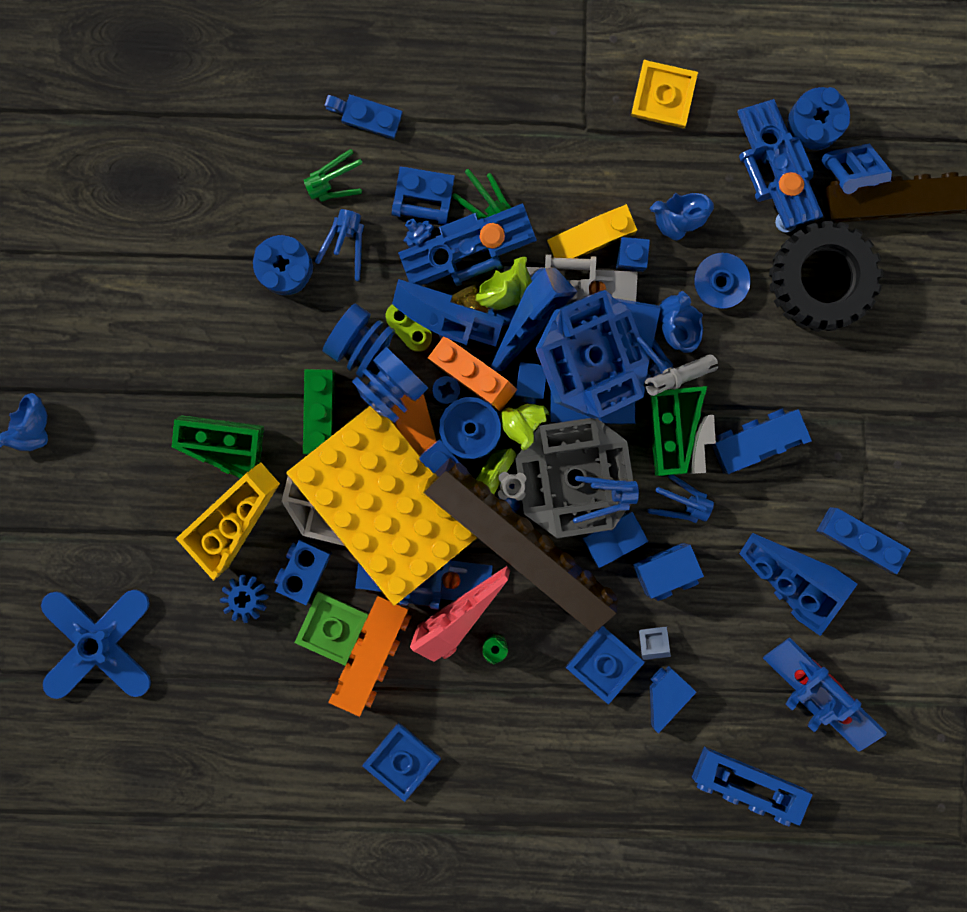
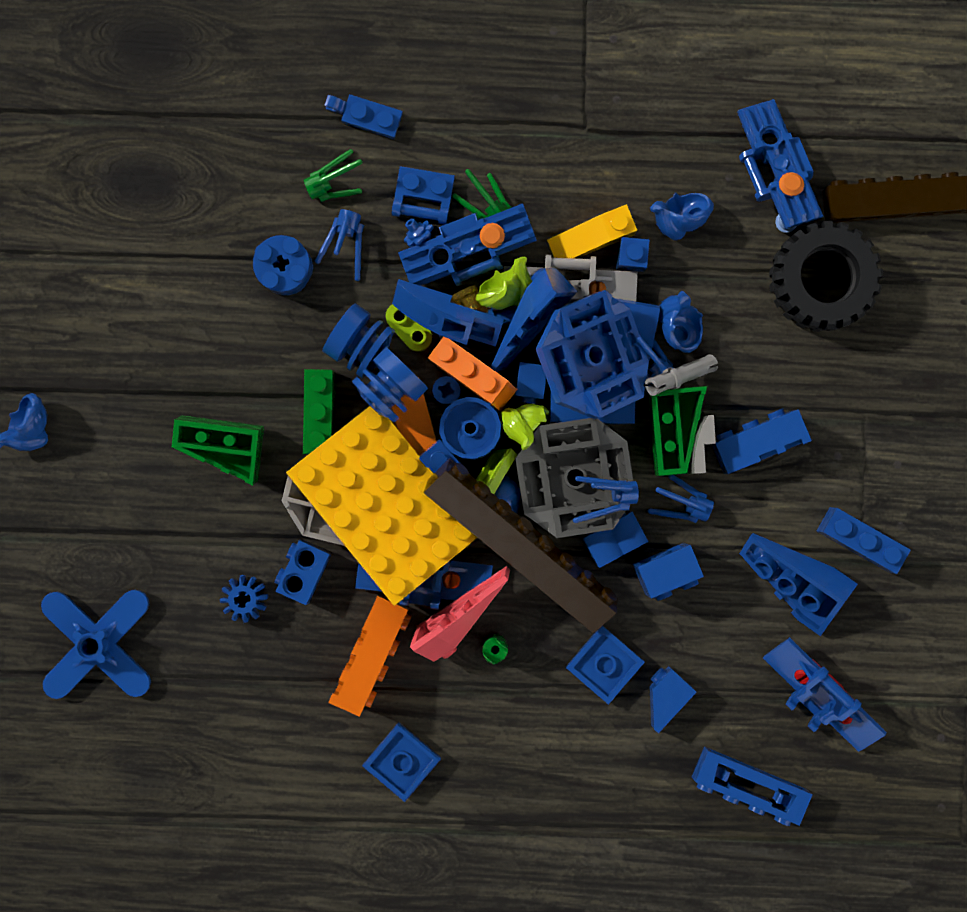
yellow wedge [176,462,280,581] -> none
bright green plate [294,591,369,666] -> none
light grey plate [497,472,526,500] -> none
yellow plate [631,60,698,128] -> none
sand blue plate [639,627,671,660] -> none
blue dish [694,253,750,309] -> none
blue brick [787,87,850,150] -> none
blue plate [822,144,892,194] -> none

